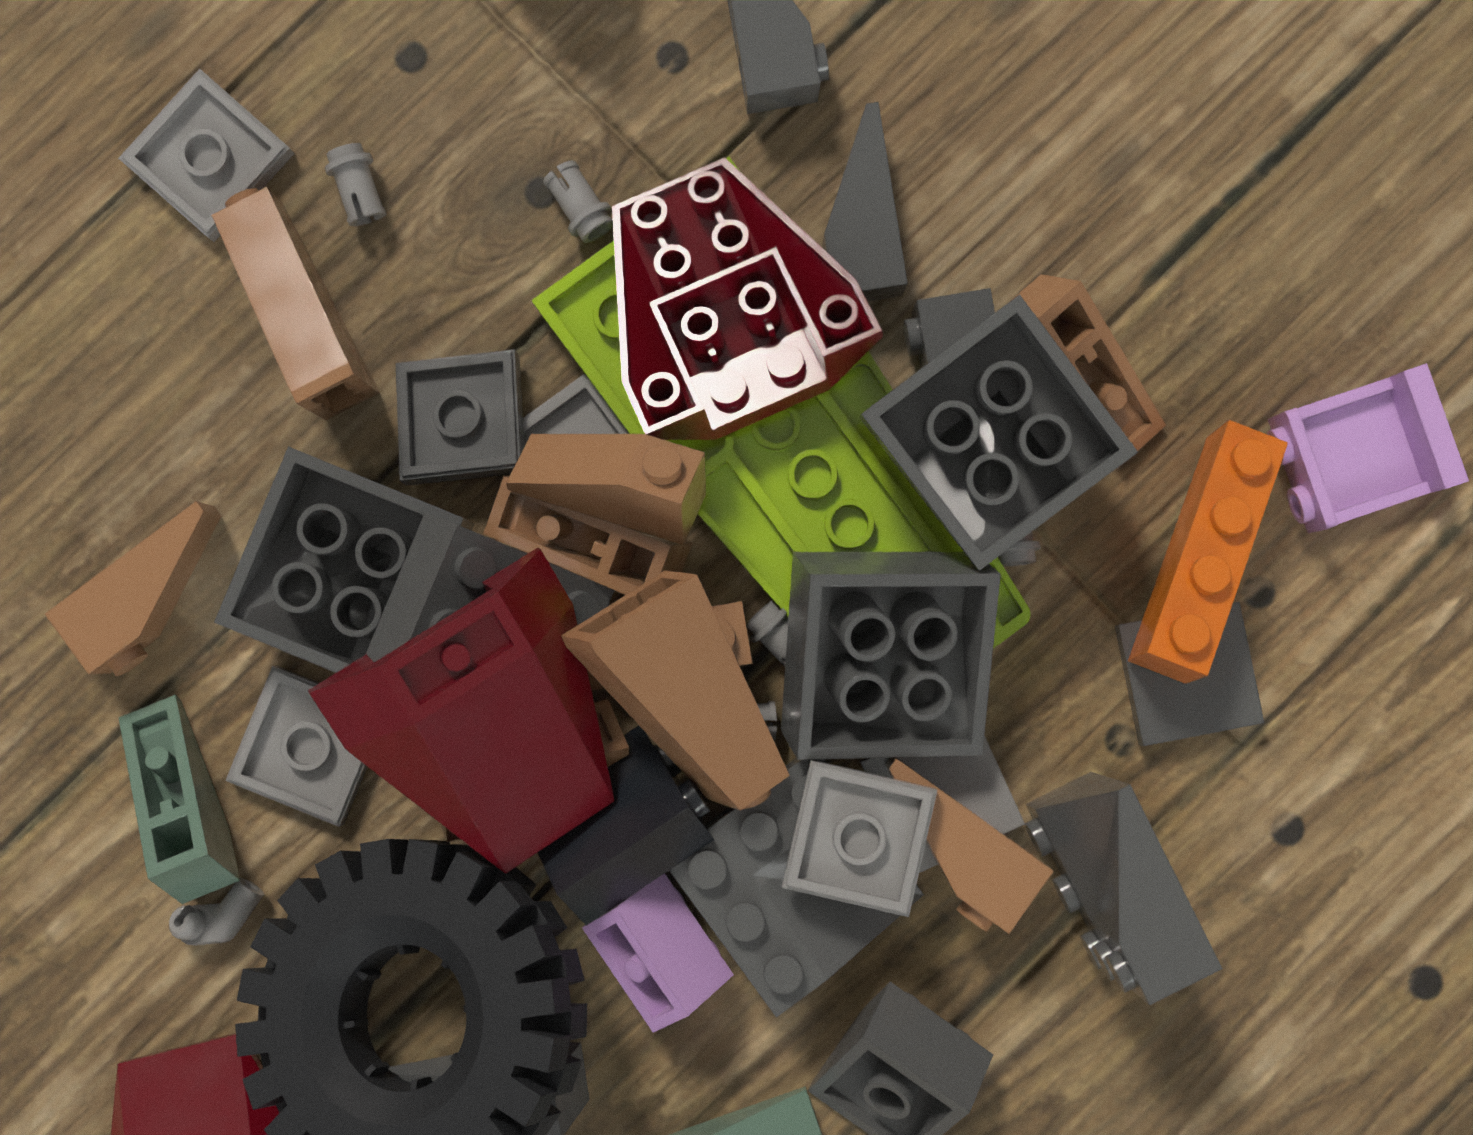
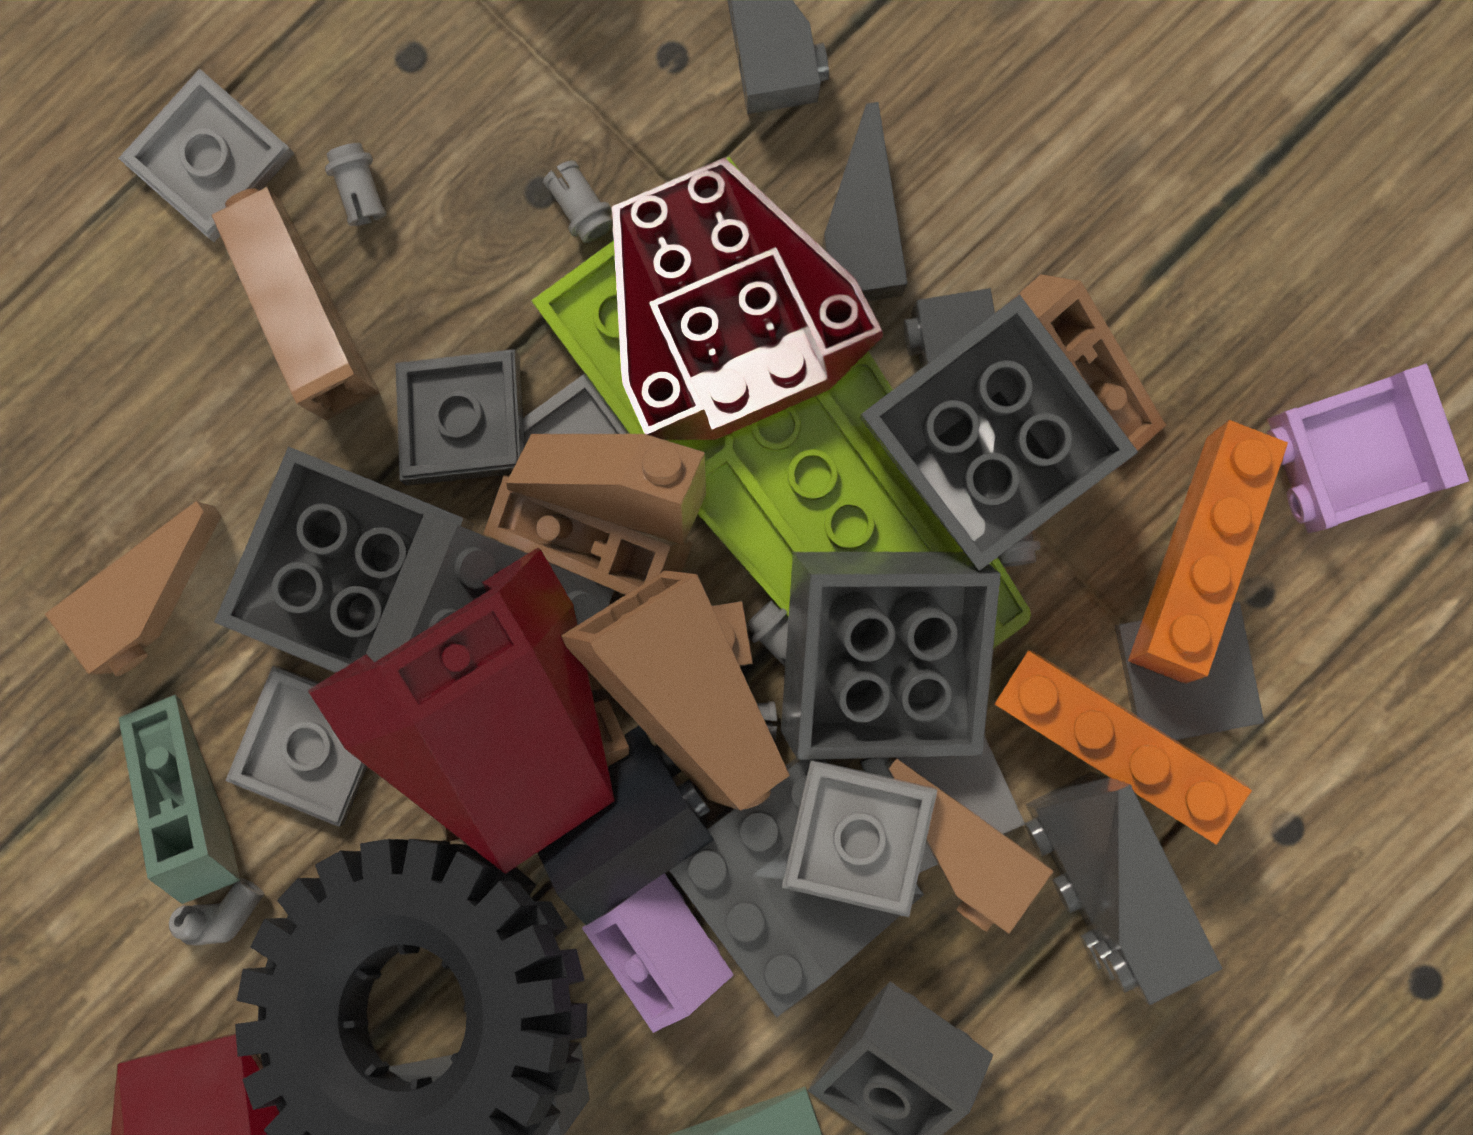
none -> orange brick [995,649,1252,845]

